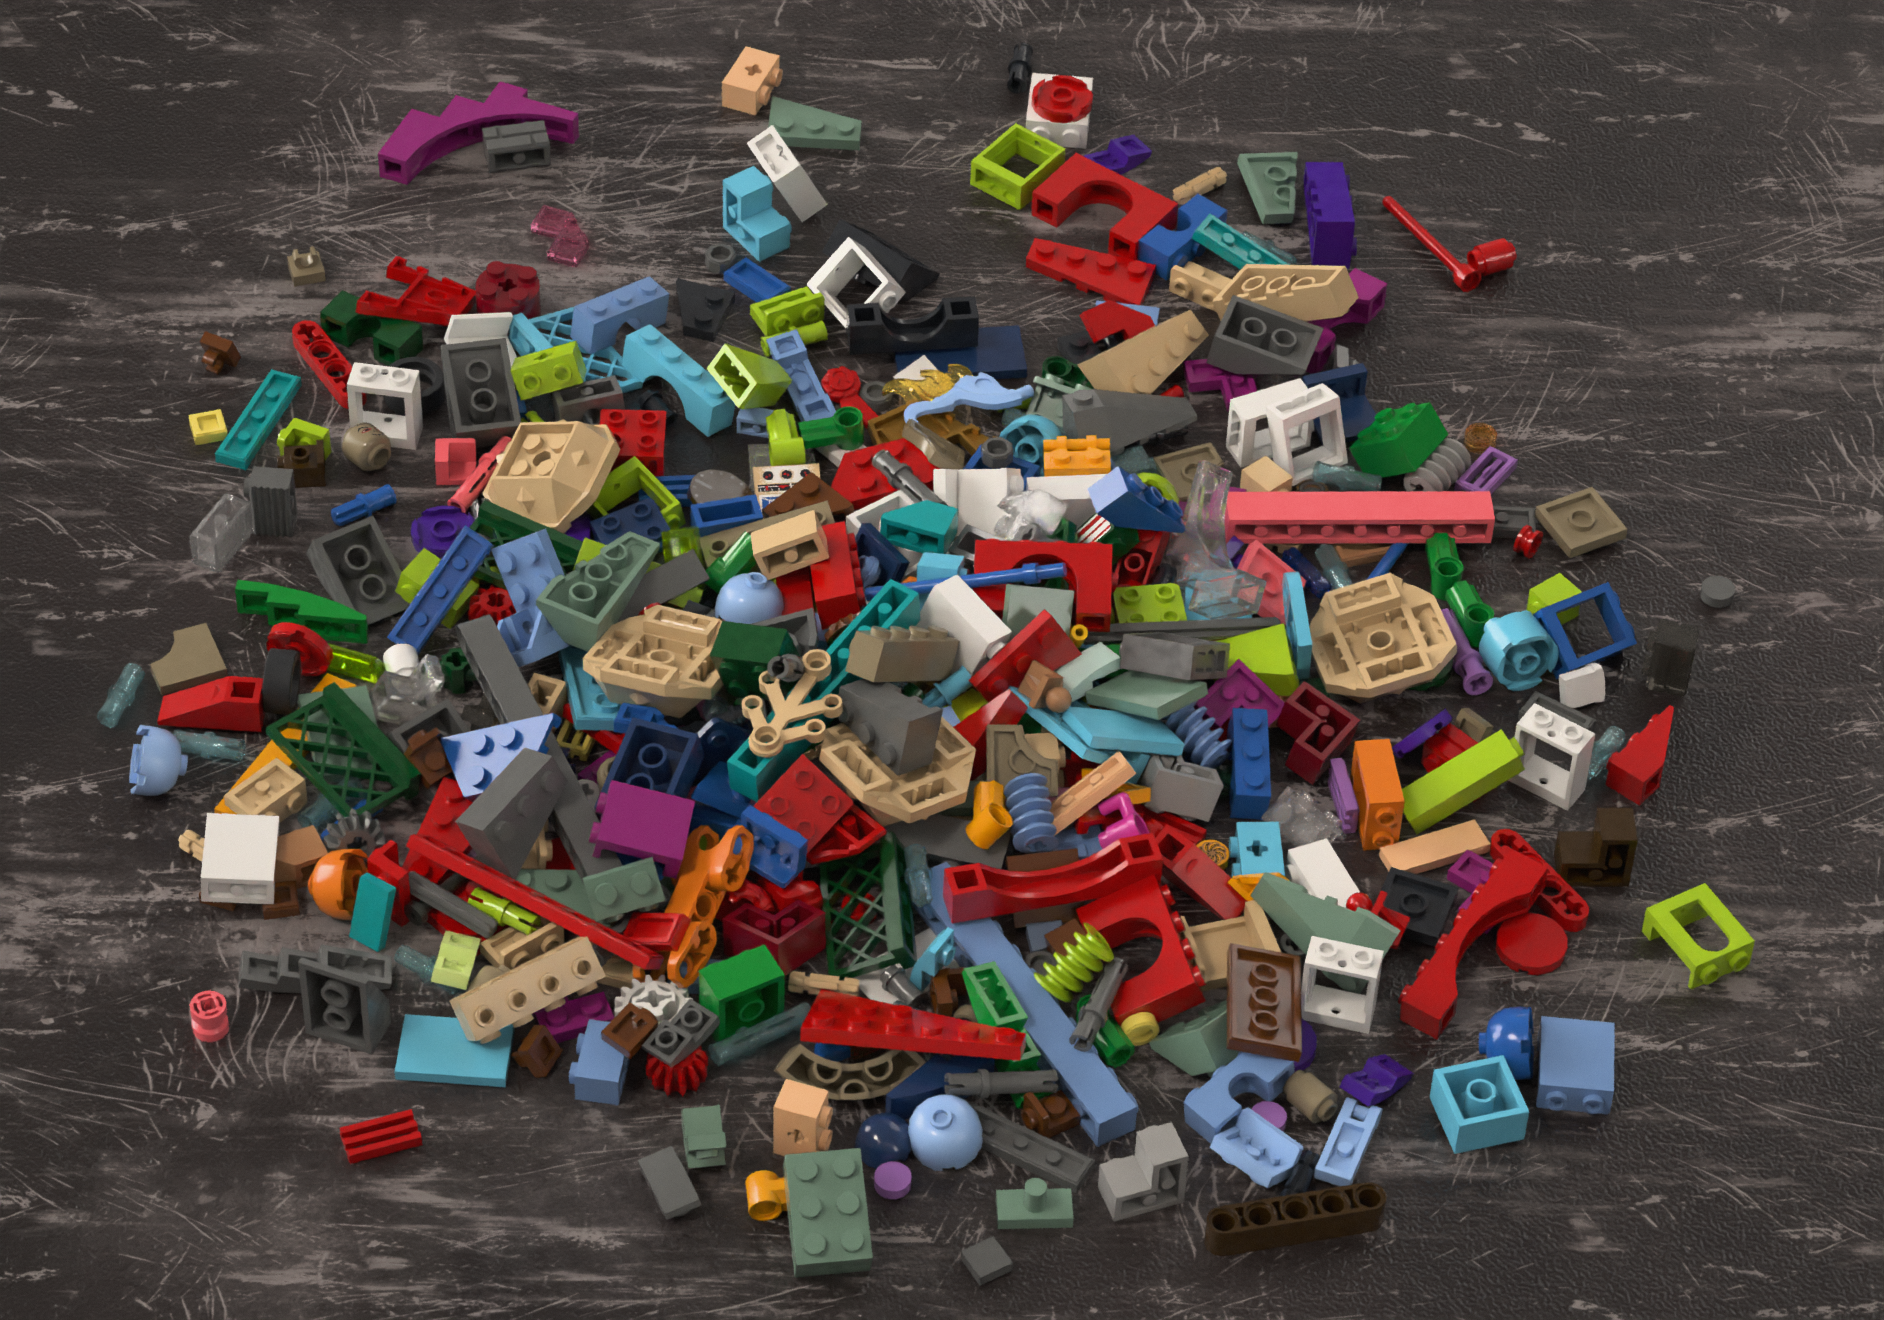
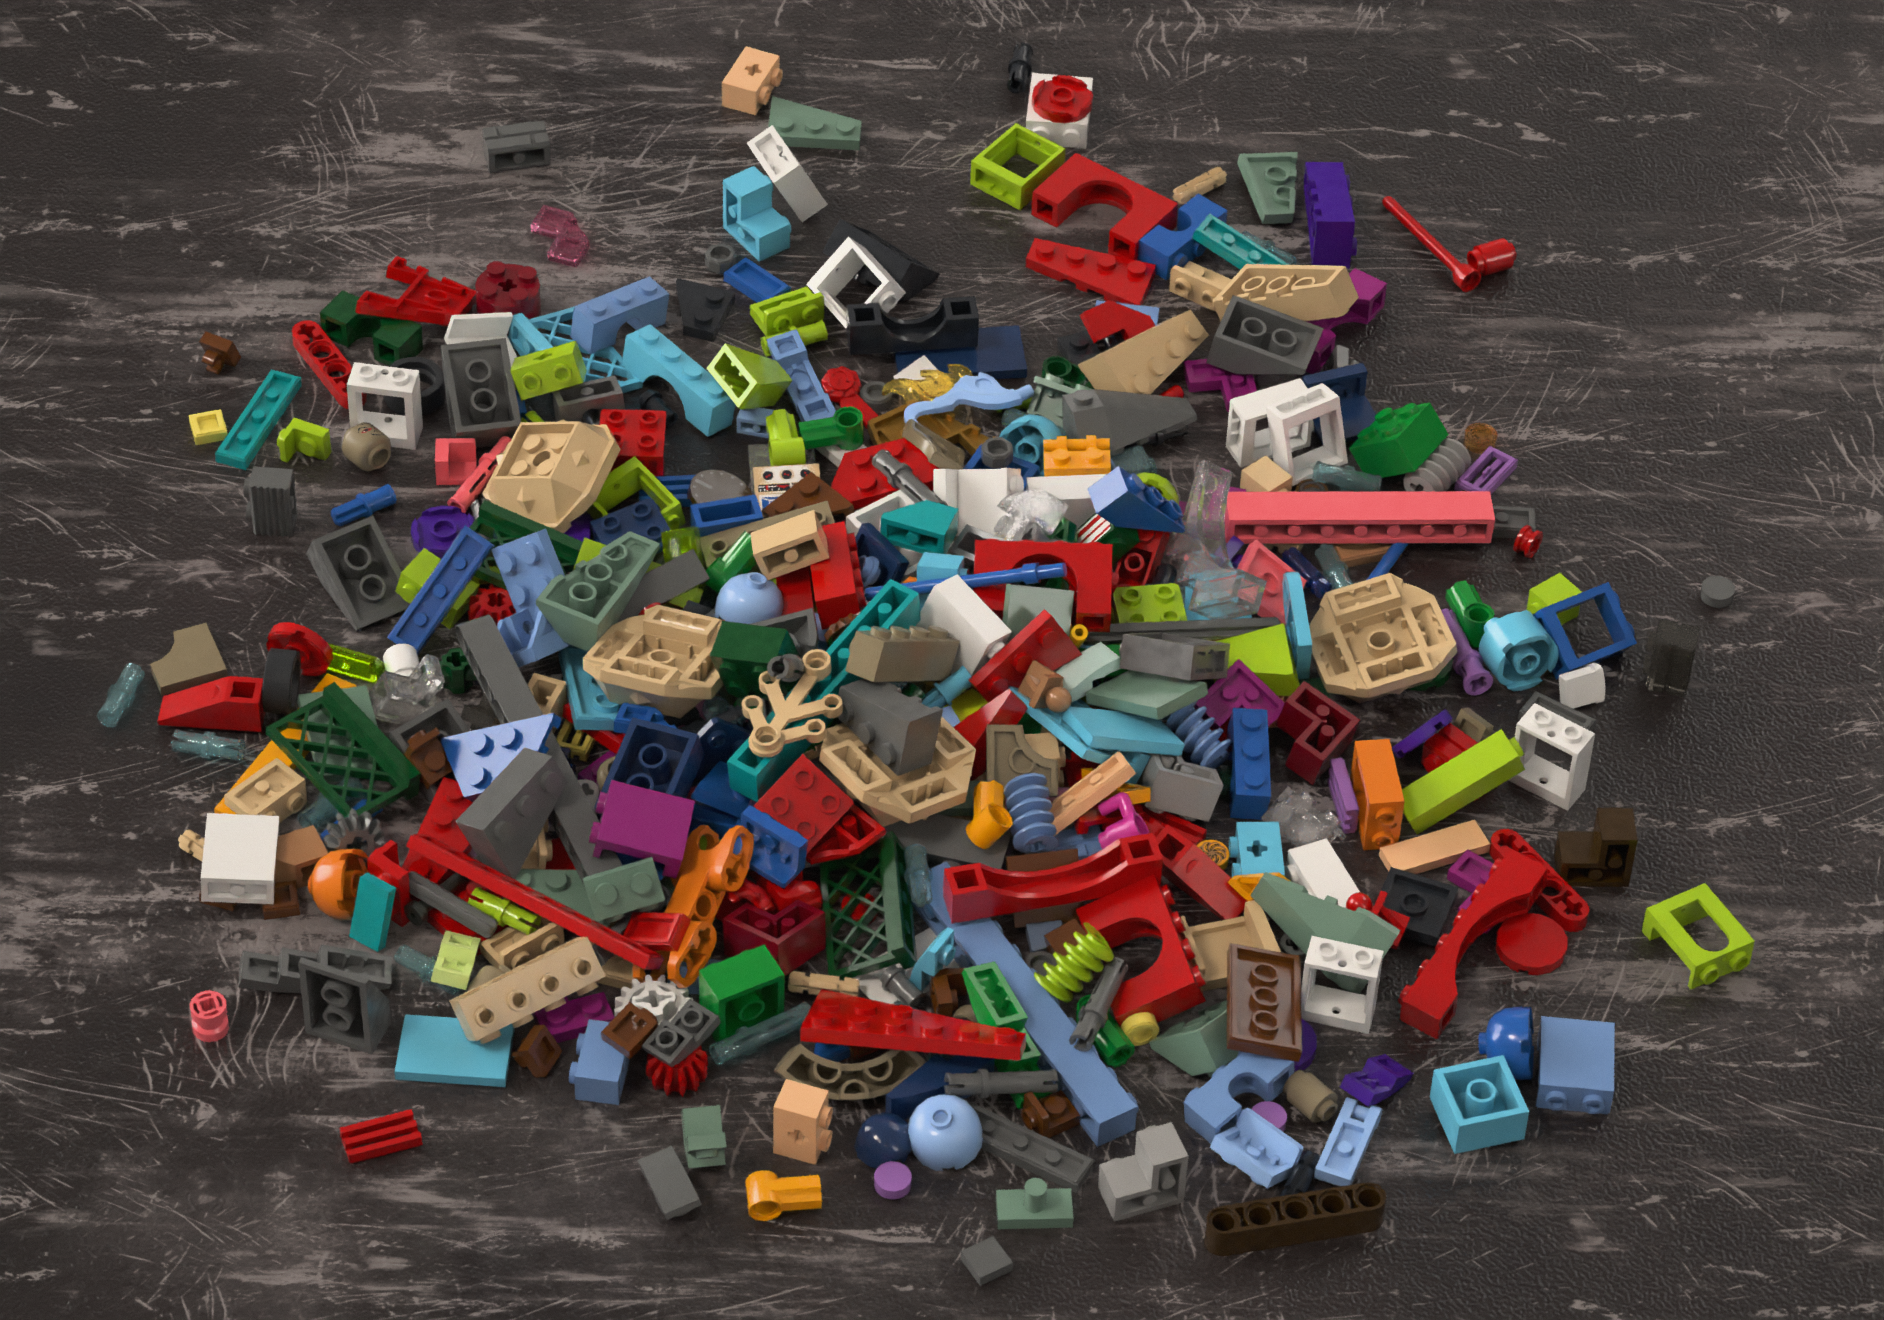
light blue cylinder [129,725,188,796] -> none
clear brick [189,493,254,573] -> none
green slope [235,580,369,644] -> none
dark brown brick [277,440,326,488] -> none
dark tan tile [287,246,326,287] -> none
magenta arch [378,81,579,185] -> none
sand green brick [783,1148,873,1277] -> none
dark purple slope [1084,134,1152,175] -> none
dark tan tile [1151,442,1224,504] -> none
green piece [1425,533,1463,601] -> none
dark tan plate [1535,487,1628,558] -> none
clear light blue axle [1587,726,1626,780] -> none
red slope [1606,705,1674,806] -> none

